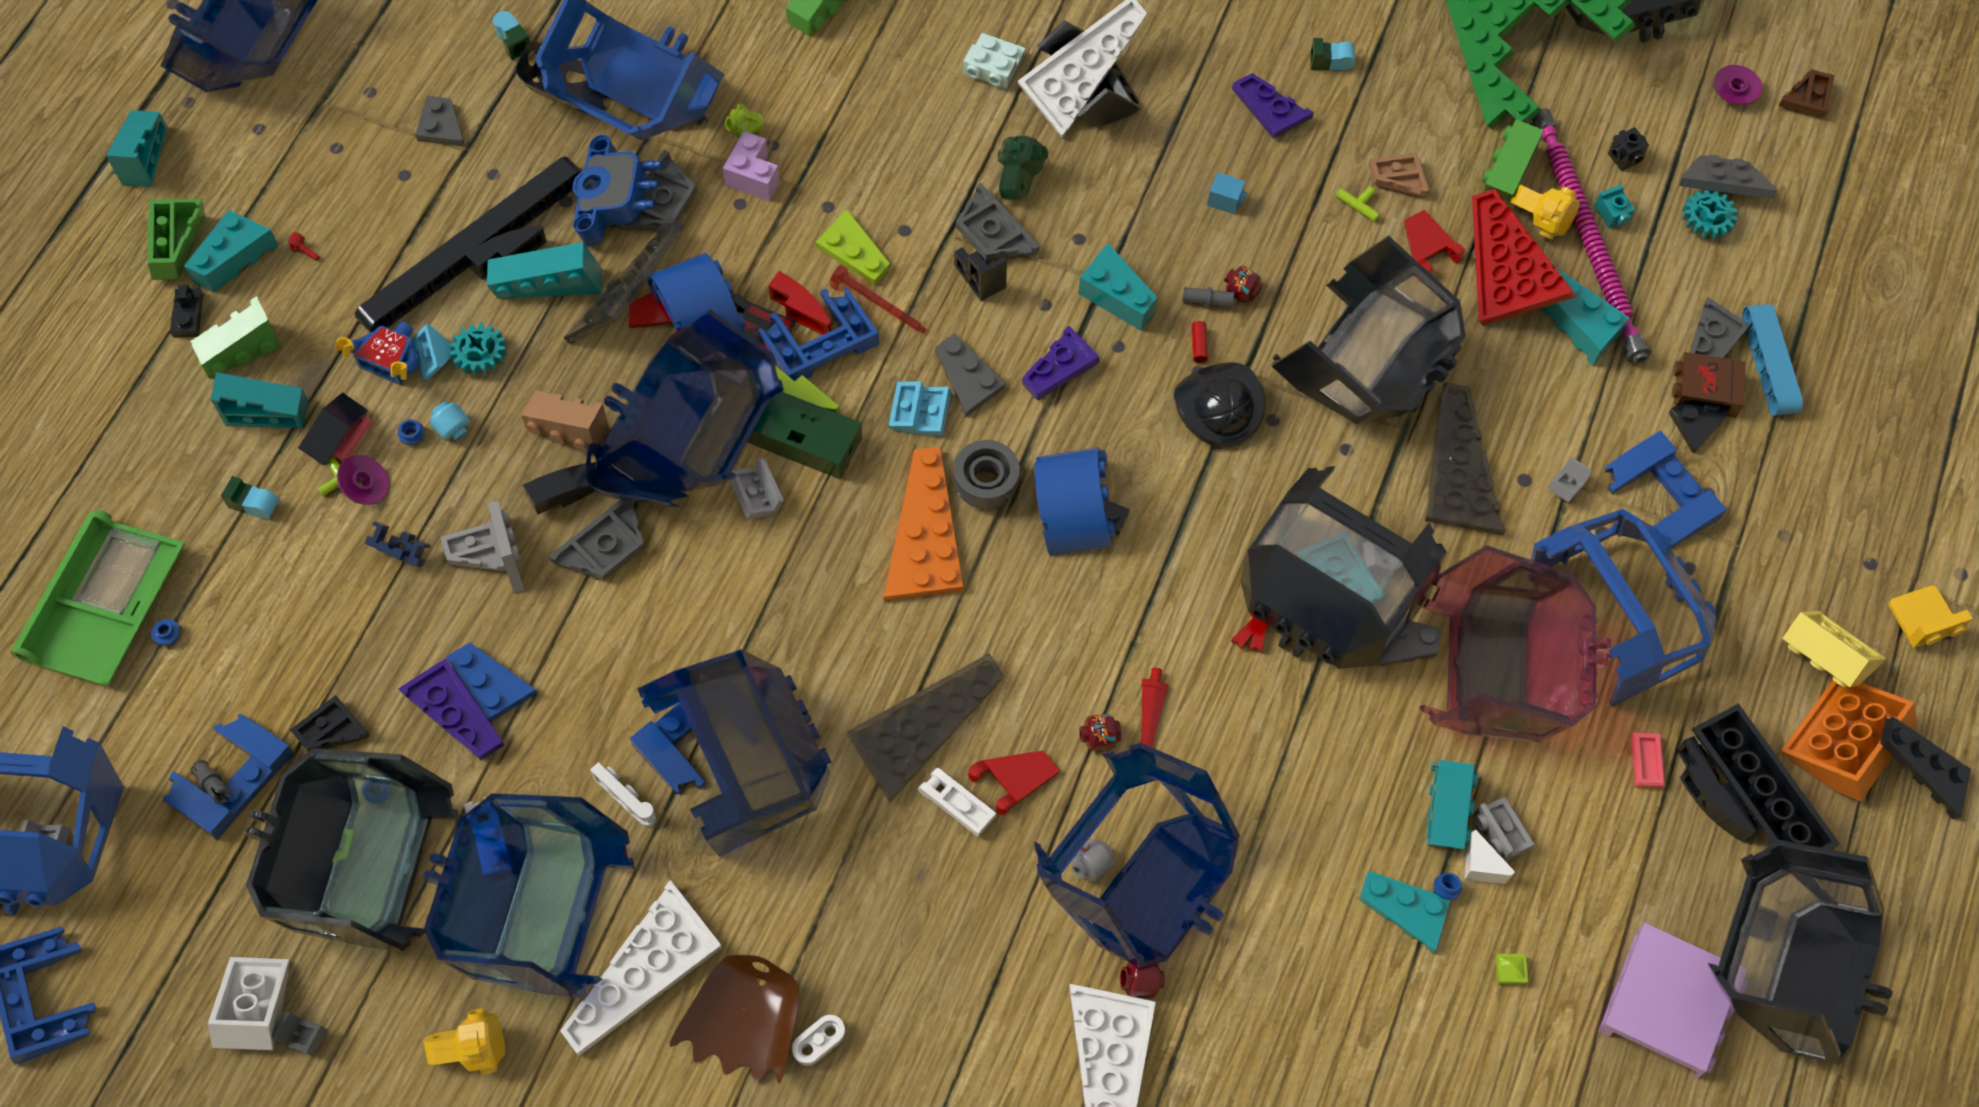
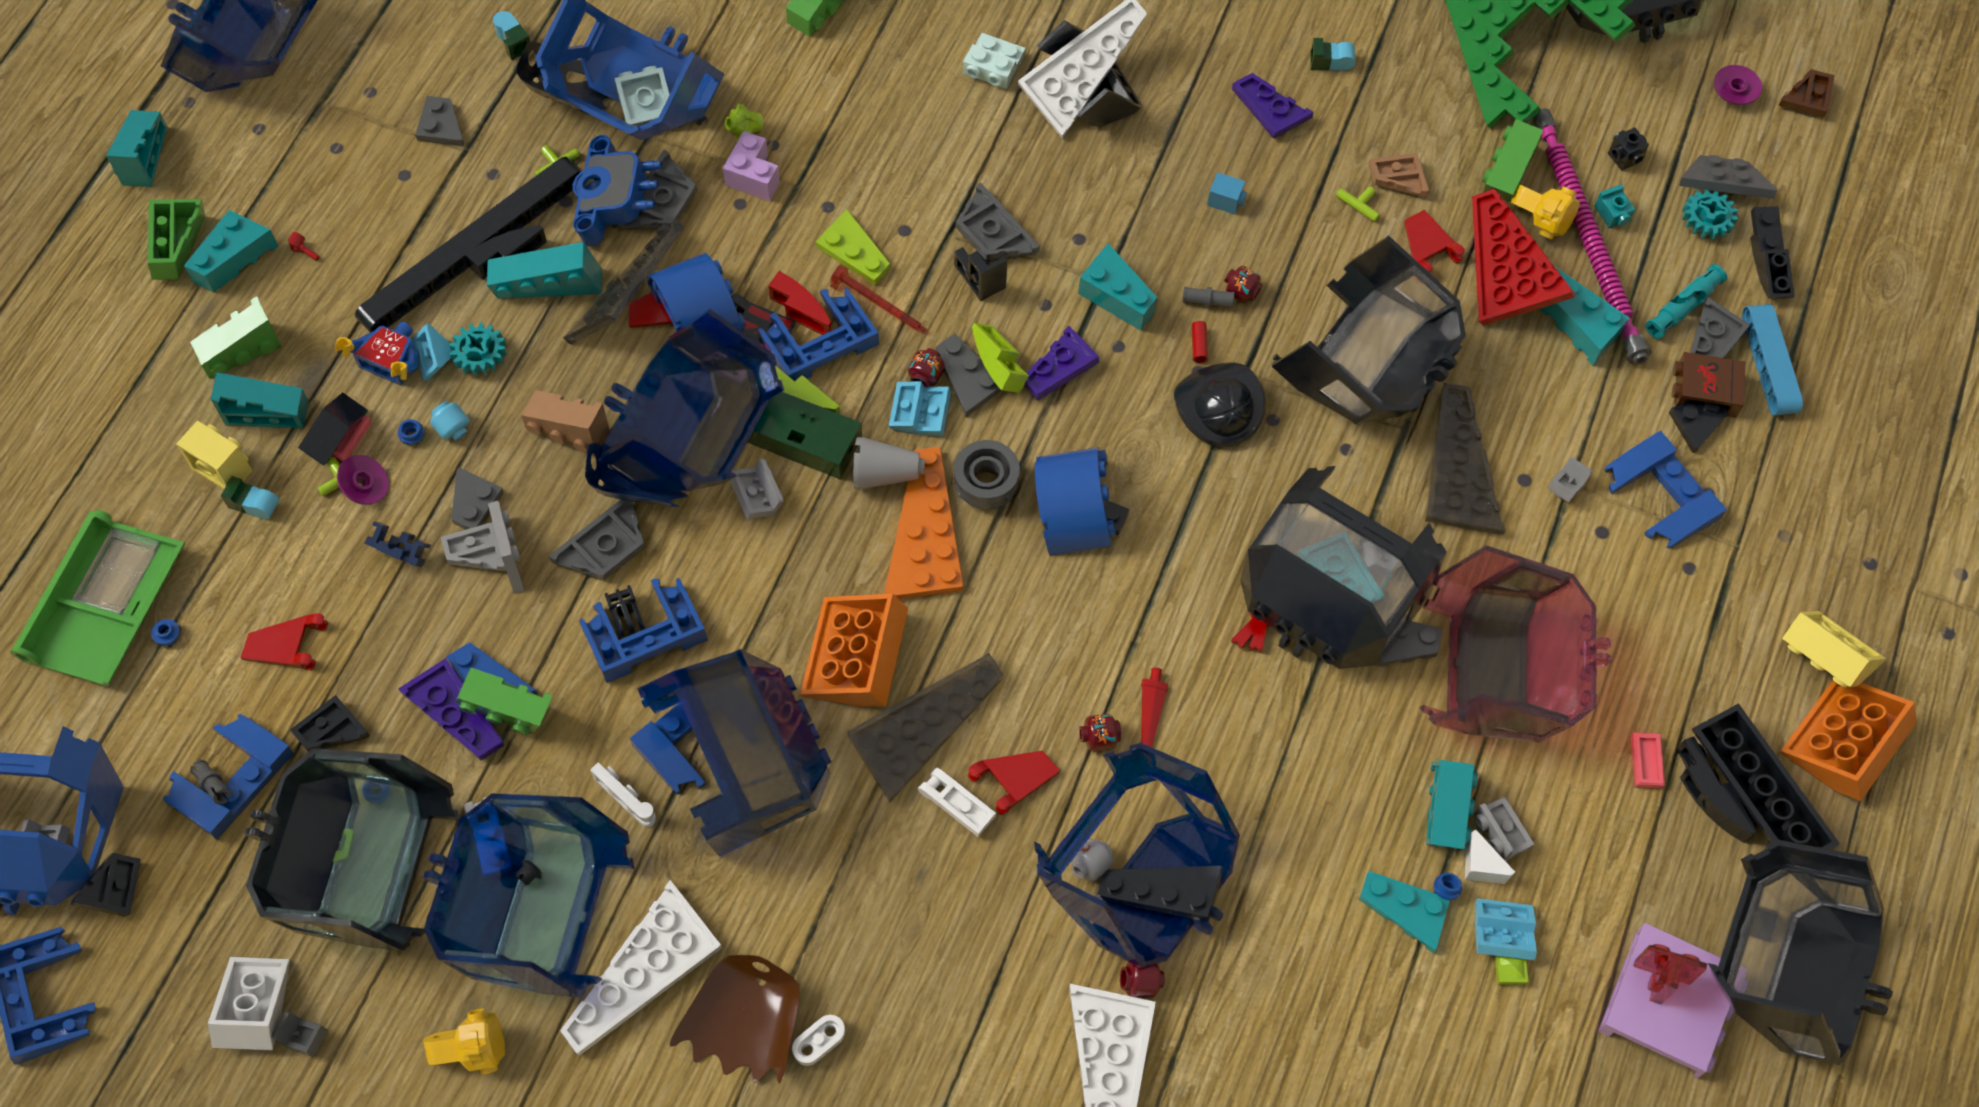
black hinge [170,285,204,337] -> none
black slope [523,462,604,515] -> none
clear green piece [998,135,1048,201] -> none
blue windscreen [1527,508,1716,707] -> none
black wing [1880,717,1971,819] -> none
yellow bracket [1888,585,1973,648] -> none
none -> black wing [71,853,141,917]
none -> light yellow brick [176,420,253,489]
none -> red flag [240,613,328,670]
none -> dark grey wing [452,468,504,530]
none -> bright green wedge [455,667,553,736]
none -> black piece [516,860,542,885]
none -> lime piece [535,145,580,175]
none -> blue wedge [579,578,708,683]
none -> black arm [604,585,646,638]
none -> light aqua plate [614,66,669,126]
none -> orange slope [800,593,908,707]
none -> light grey cone [853,437,925,489]
none -> dark red head [908,348,945,387]
none -> lime slope [972,322,1029,393]
none -> black wing [1097,866,1223,922]
none -> medium azure slope [1475,898,1537,960]
none -> clear red bracket [1633,944,1707,1005]
none -> teal piece [1645,264,1727,339]
none -> black slope [1750,206,1795,299]

